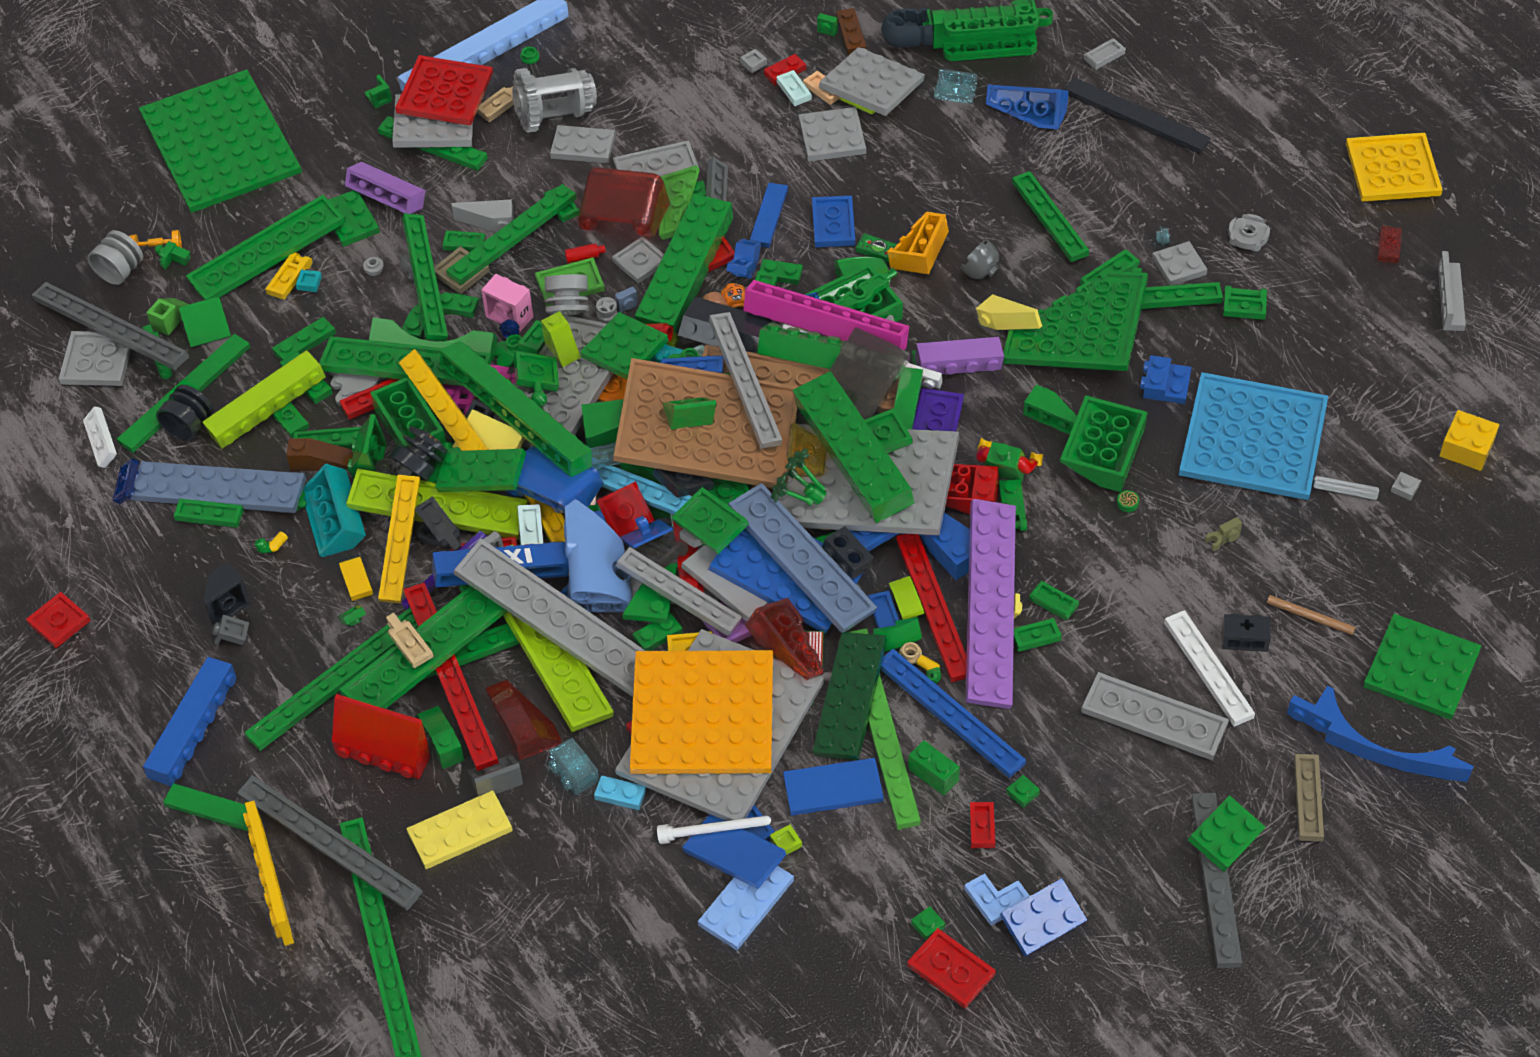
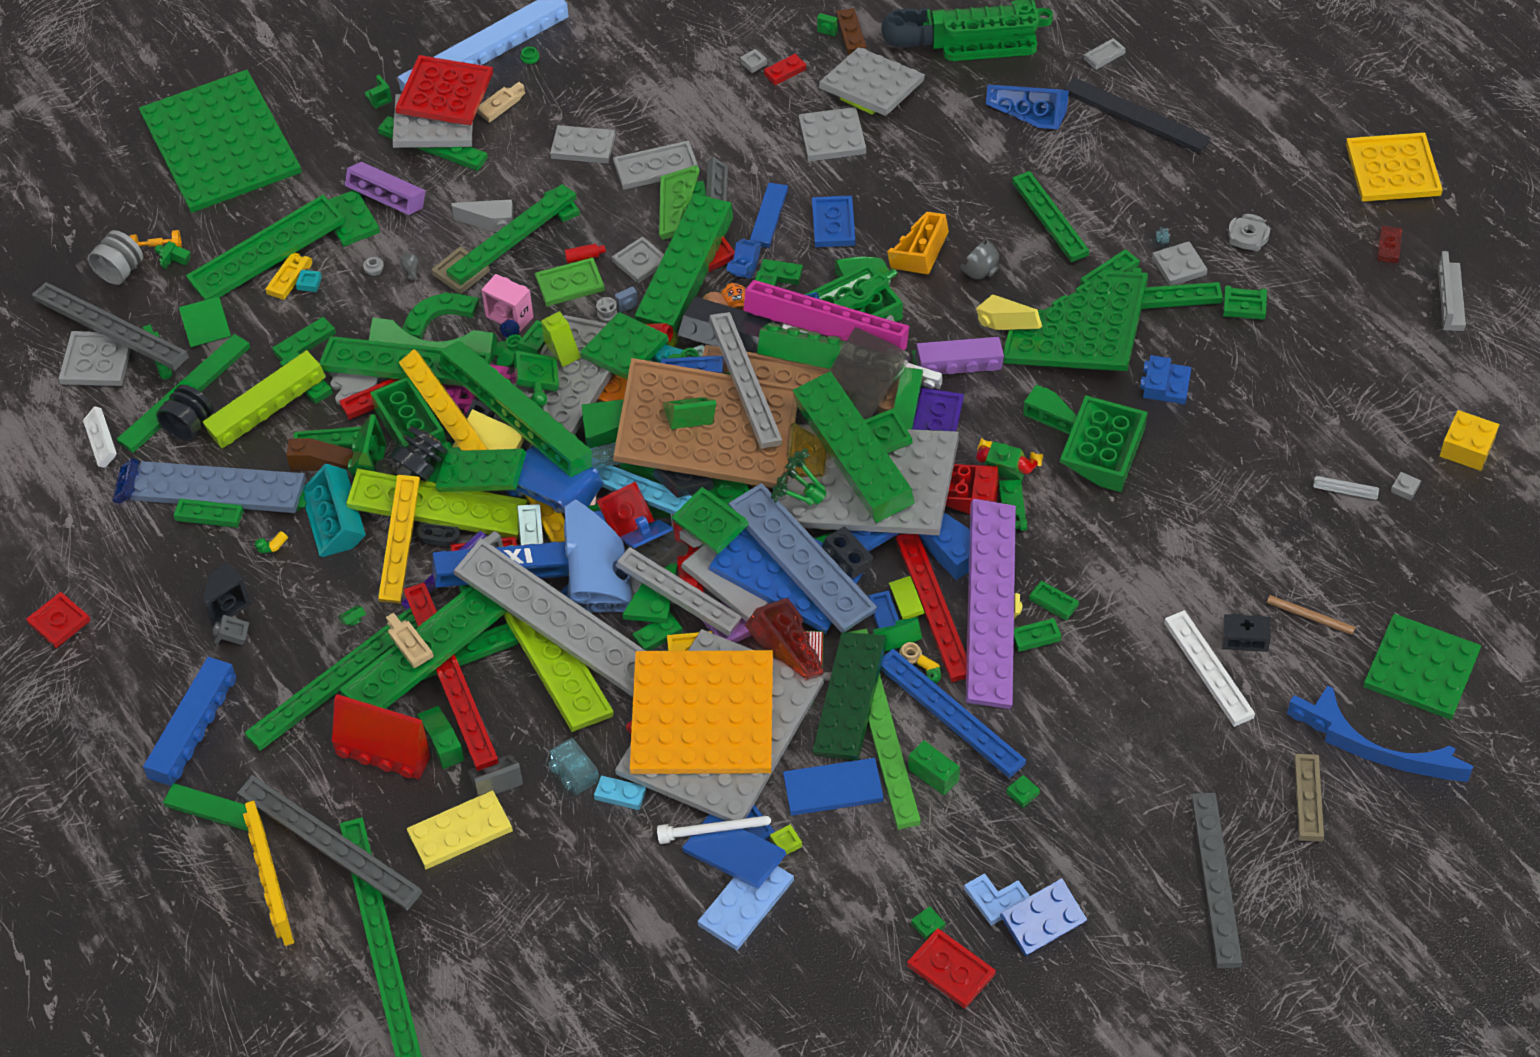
bright green slope [146,298,189,336] -> none
green plate [272,402,309,438] -> none
yellow tile [339,557,373,601] -> none
green plate [402,213,448,341] -> none
black hinge [415,496,462,551] -> none
green plate [442,230,486,252] -> none
clear red wedge [486,680,562,760] -> none
light grey piece [512,68,597,133] -> none
light grey wheel [544,275,589,316] -> none
clear red windscreen [578,168,670,237] -> none
light aqua plate [777,70,812,106] -> none
light nougat plate [803,71,840,105] -> none
green tile [856,233,897,263] -> none
clear light blue bracket [934,69,977,104] -> none
red plate [970,802,995,848] -> none
light grey plate [1081,672,1229,761] -> none
green tile [1117,490,1139,512] -> none
dark azure plate [1179,372,1328,500] -> none
green plate [1188,795,1266,872] -> none
olive plate [1205,517,1242,551] -> none

